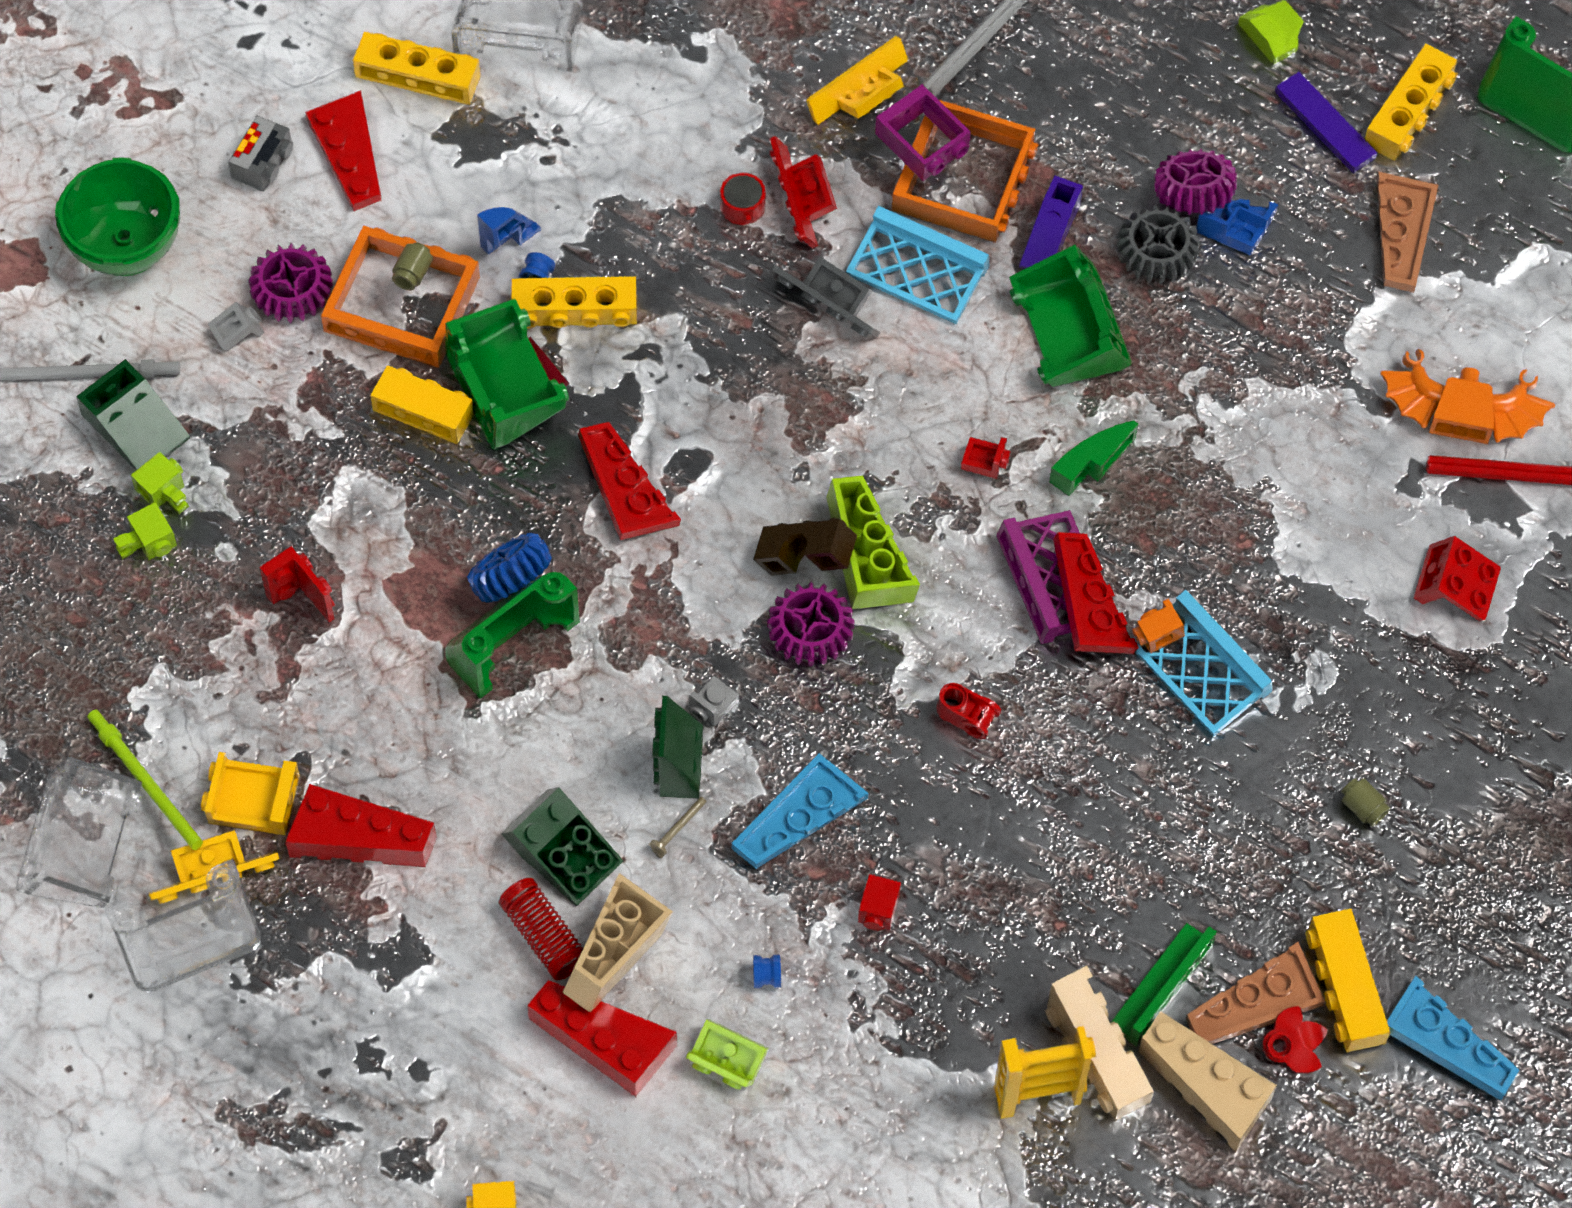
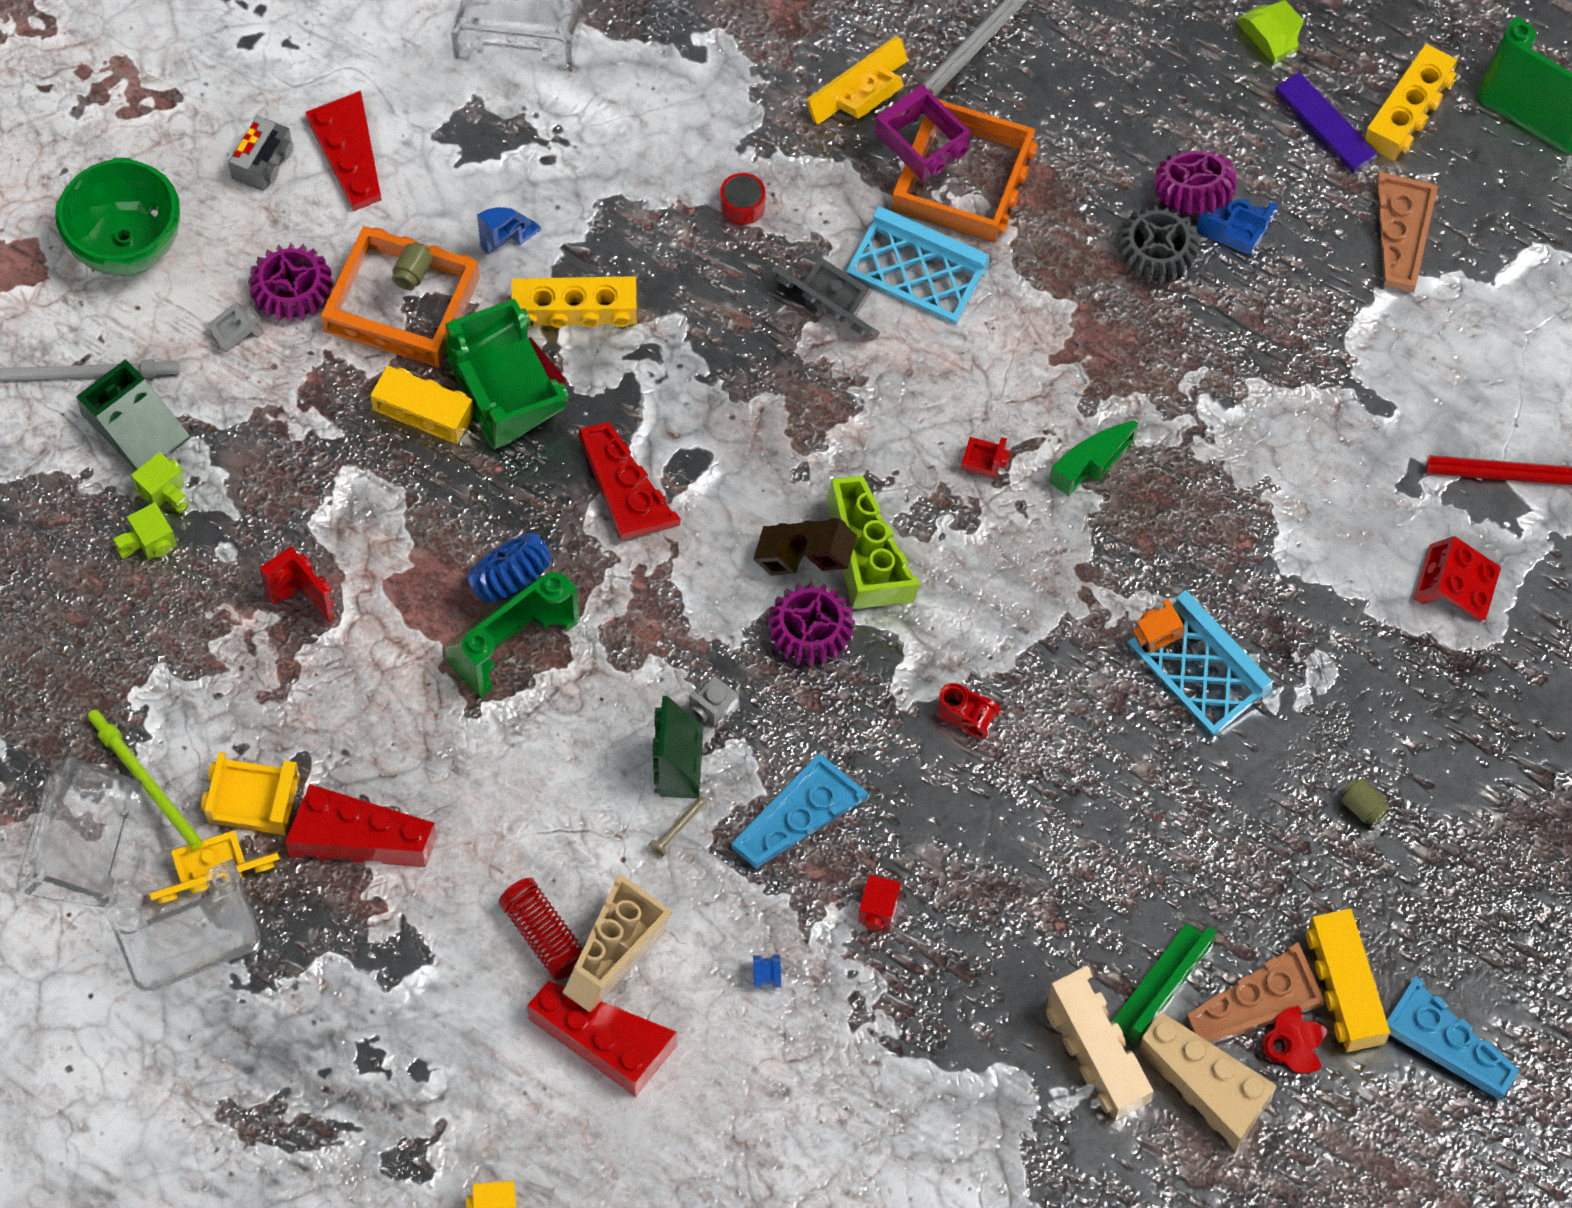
yellow brick [353,31,481,105] -> none
dark green slope [501,787,624,906] -> none
blue wheel [519,252,556,278] -> none
lime bracket [686,1019,769,1090] -> none
red bracket [770,136,837,249] -> none
yellow fence [994,1026,1096,1119] -> none
magenta fence [996,510,1080,644] -> none
green windscreen [1009,245,1132,387] -> none
dark purple slope [1019,176,1083,269] -> none
red wing [1053,532,1139,654] -> none
orange torso [1380,349,1555,444] -> none

